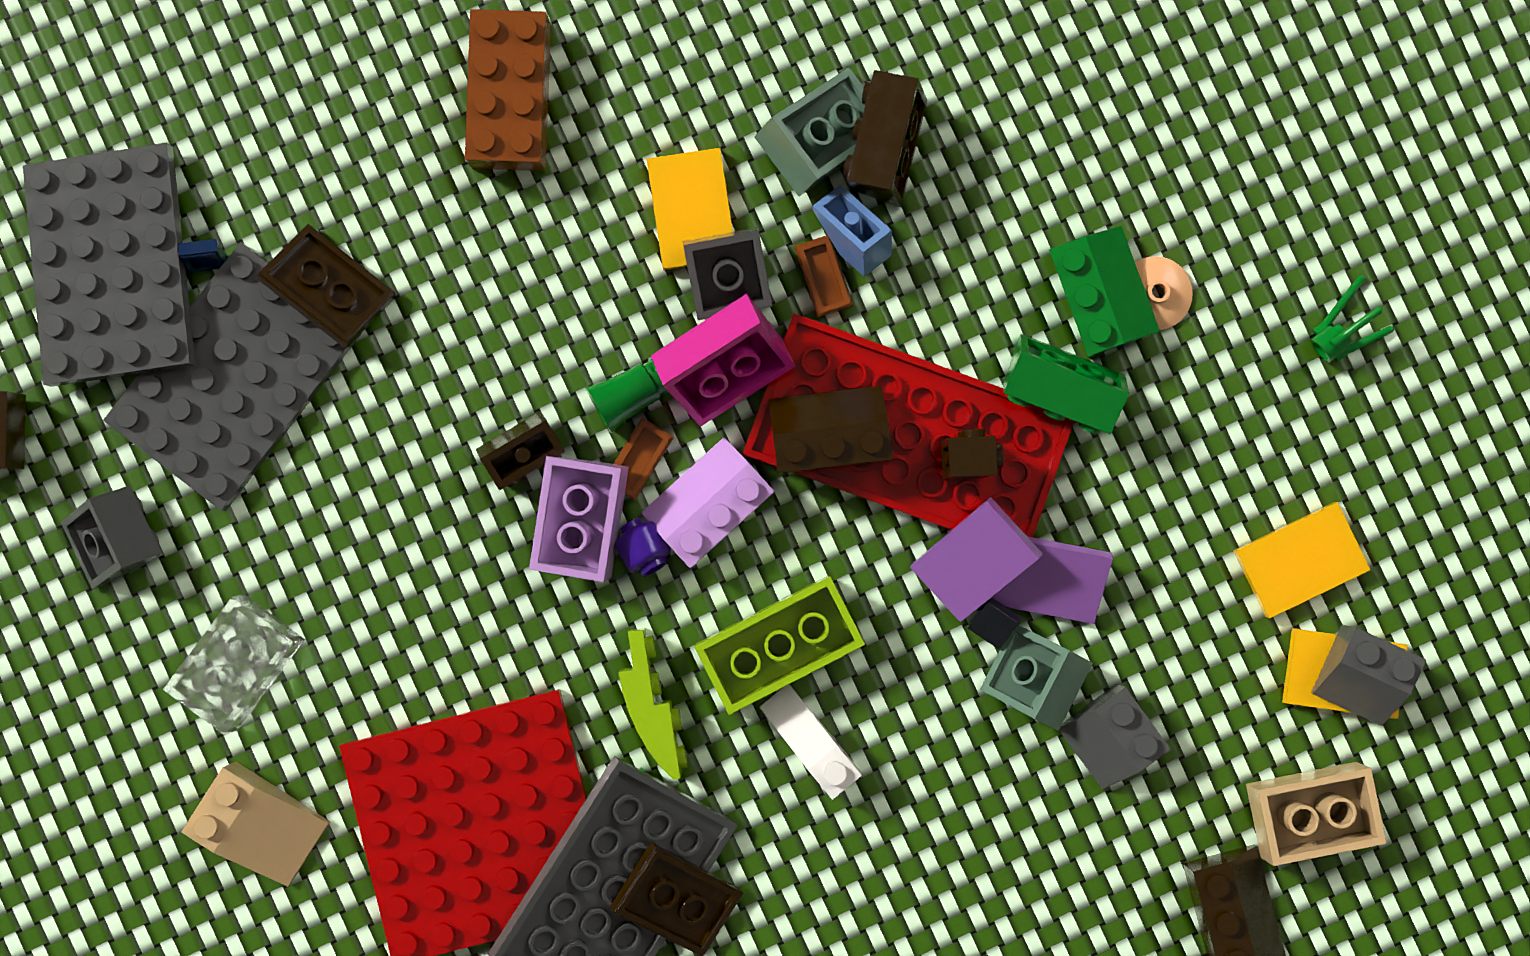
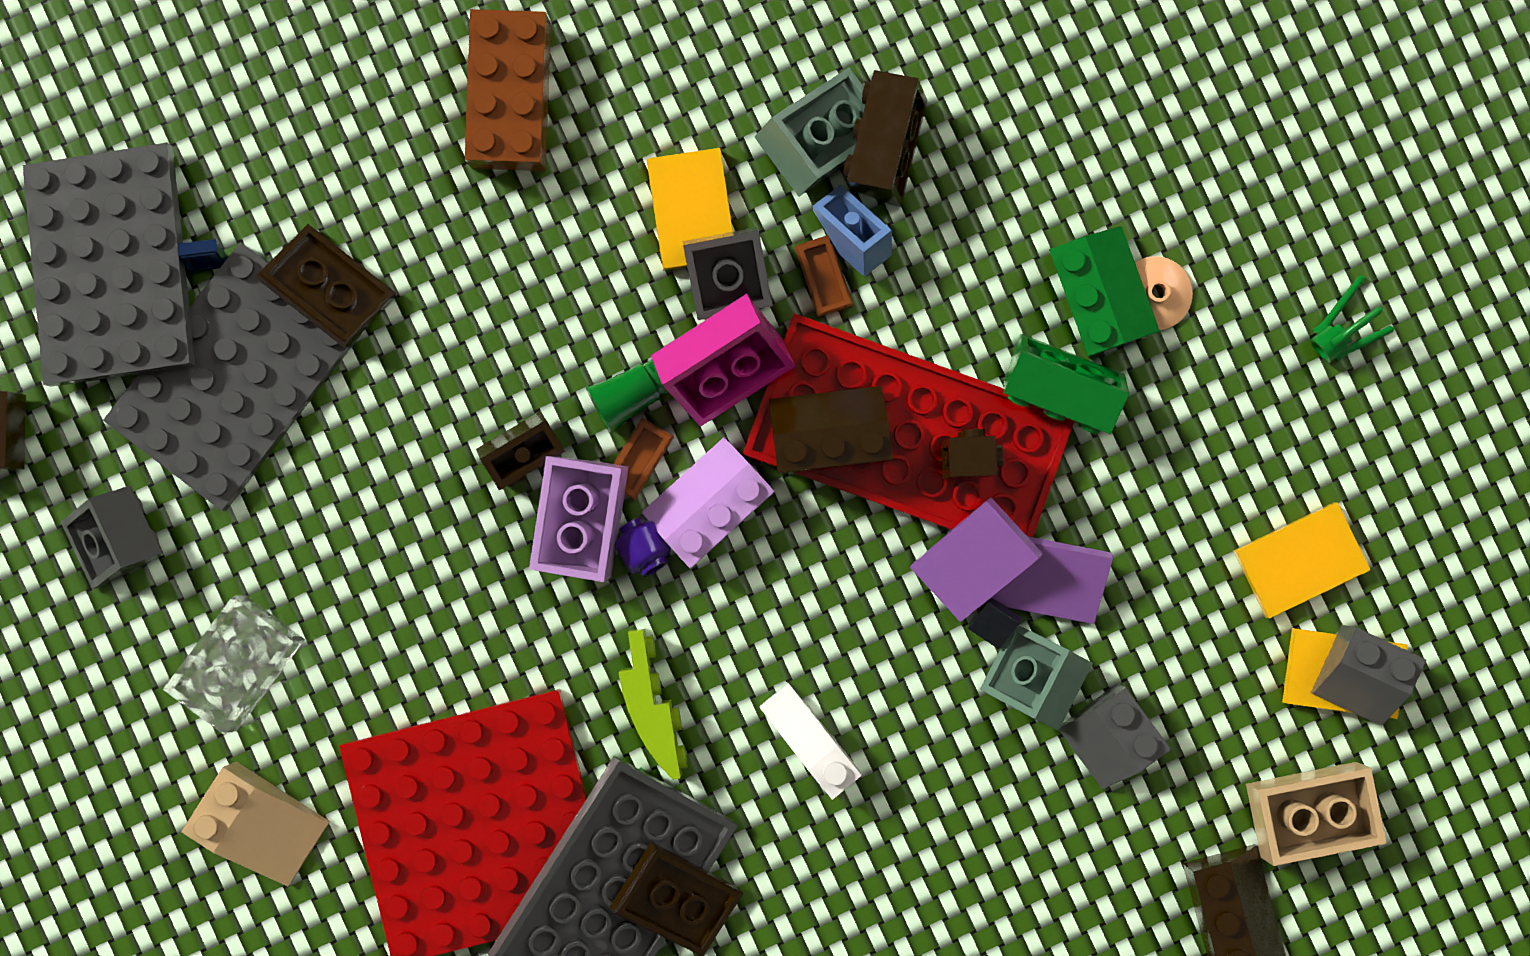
lime brick [694,575,865,715] -> none

